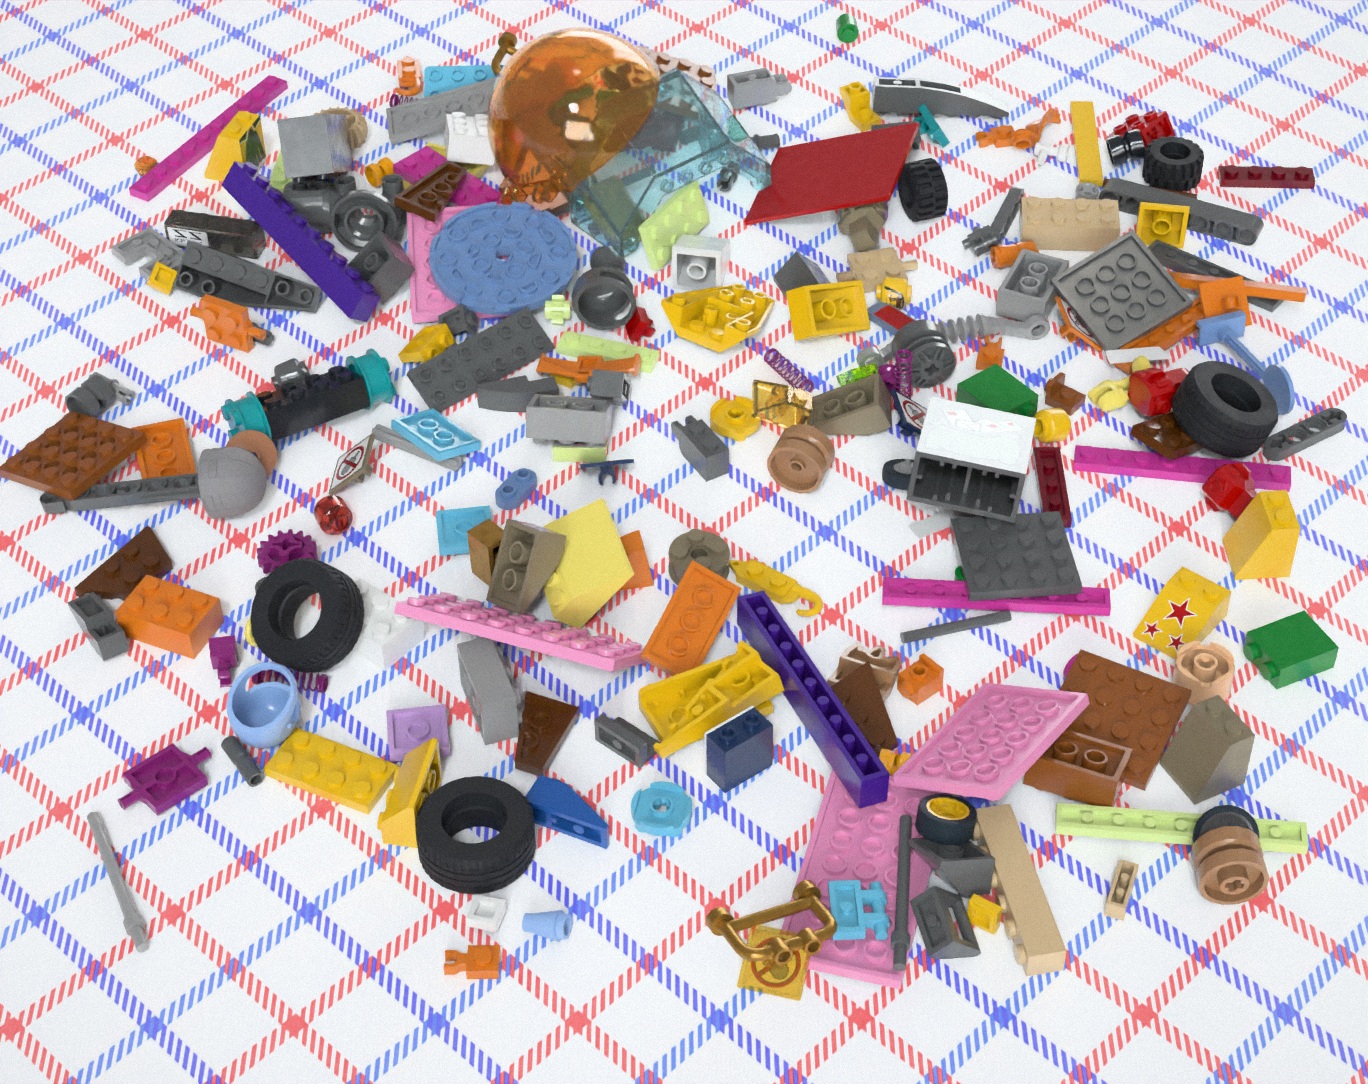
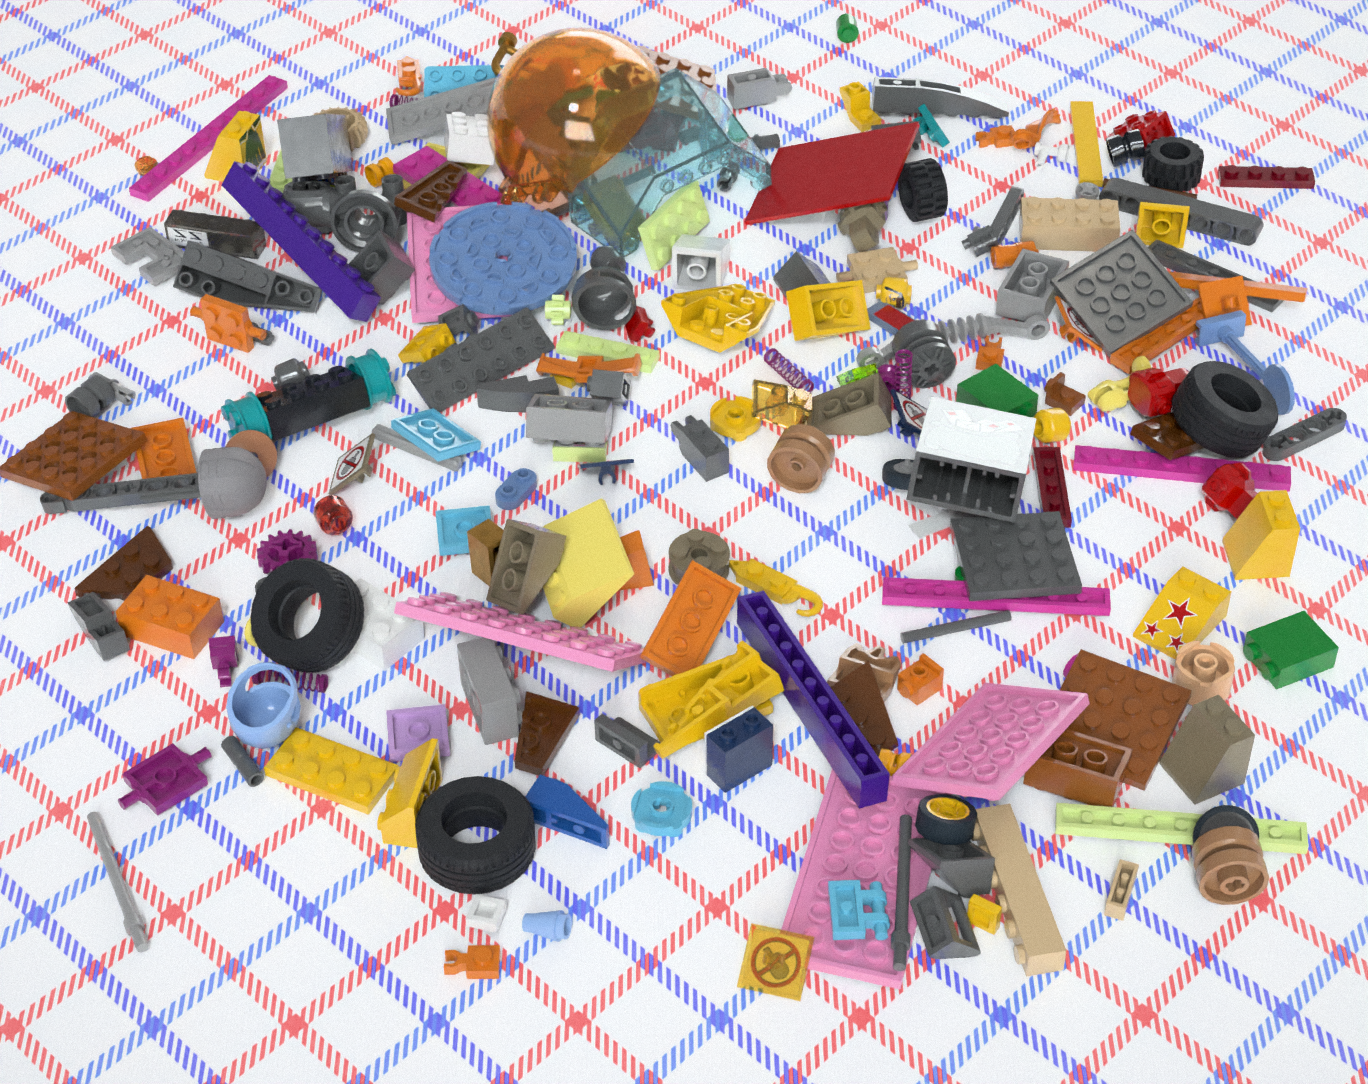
yellow tile [146,261,178,295] -> none
pearl gold bar [705,880,837,965] -> none
white sticker [1105,347,1172,364] -> none

